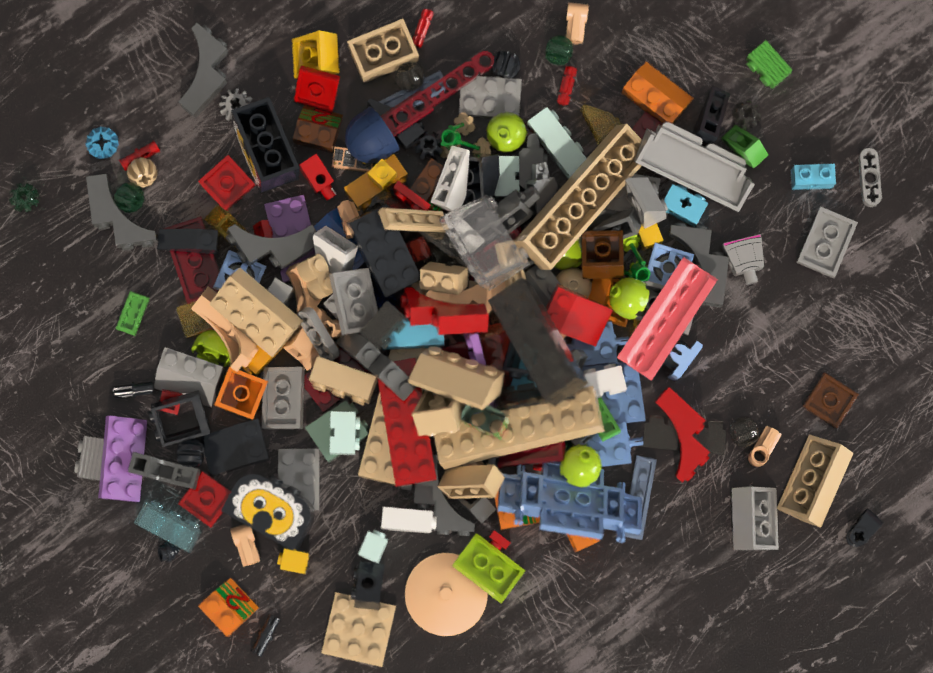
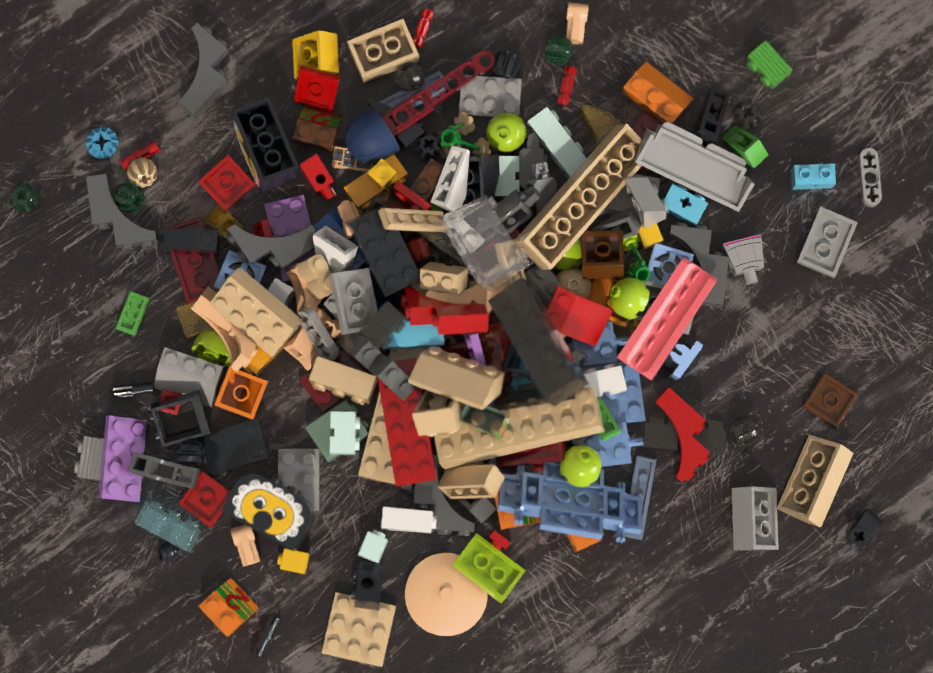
light grey gear [219,88,252,121] -> none
light grey plate [262,367,305,429] -> none
light nougat piece [748,426,782,467] -> none

